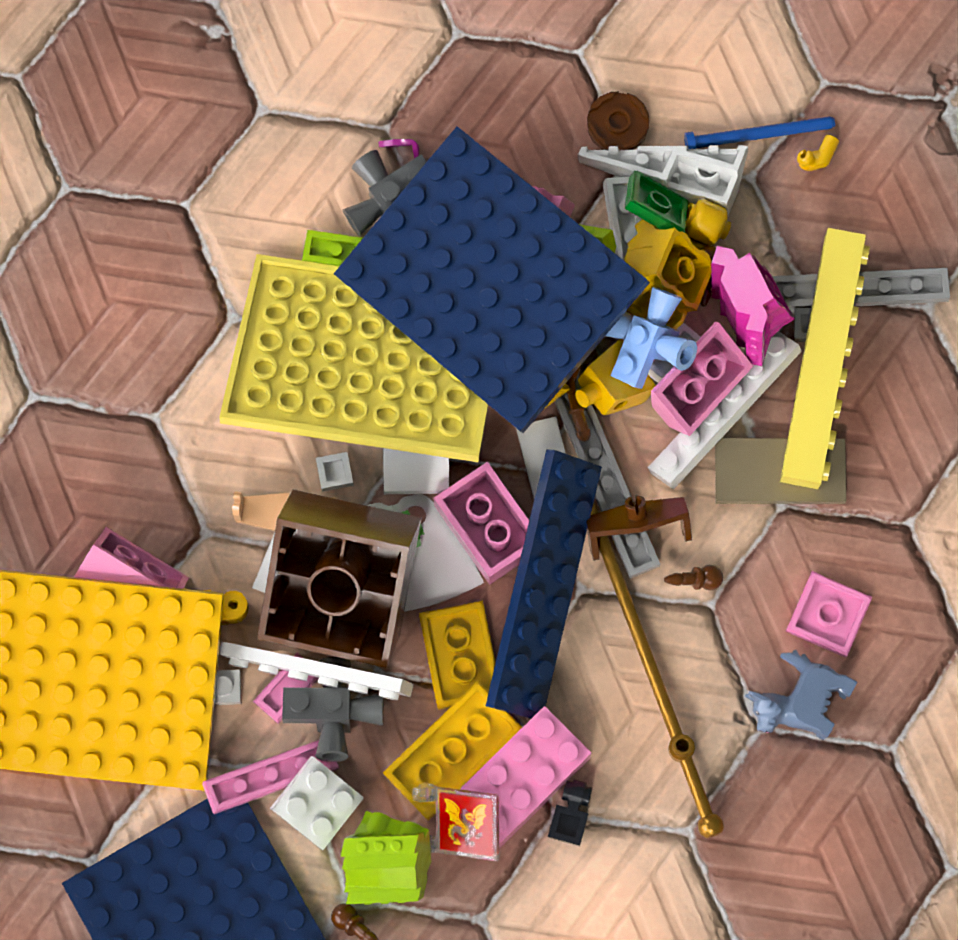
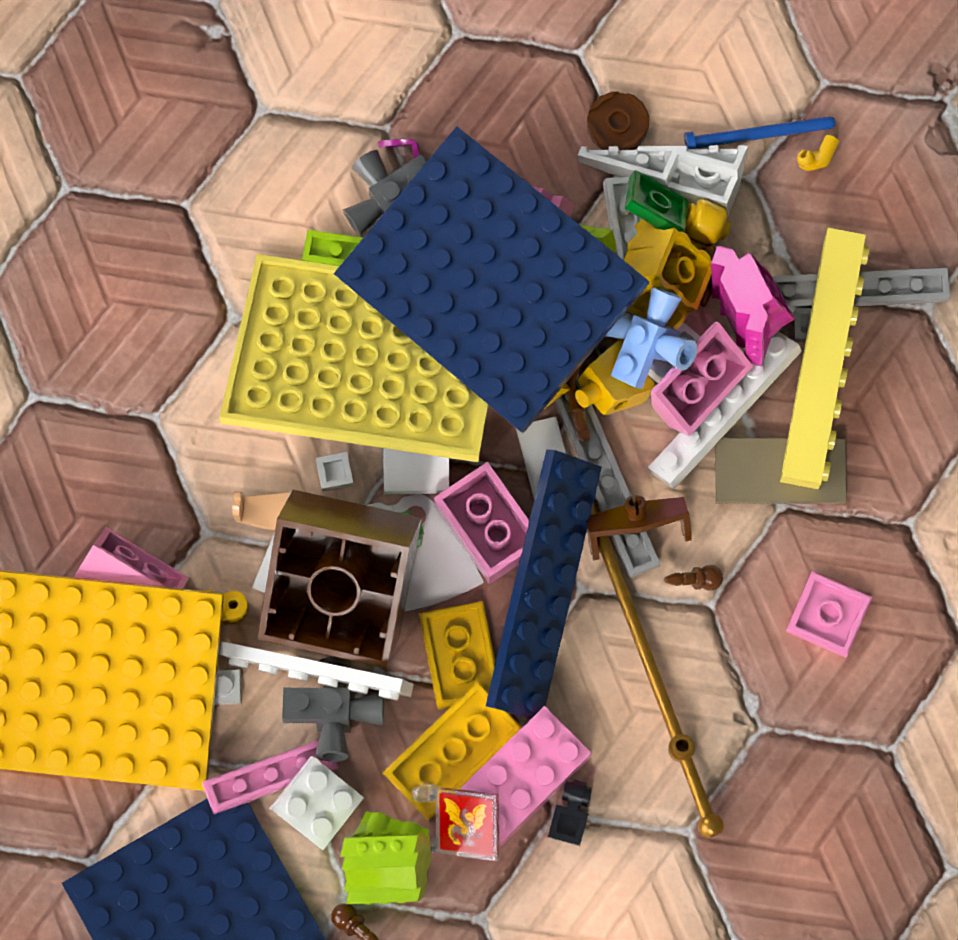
bright pink tile [253,652,319,724] -> none
sand blue animal [745,650,857,740] -> none

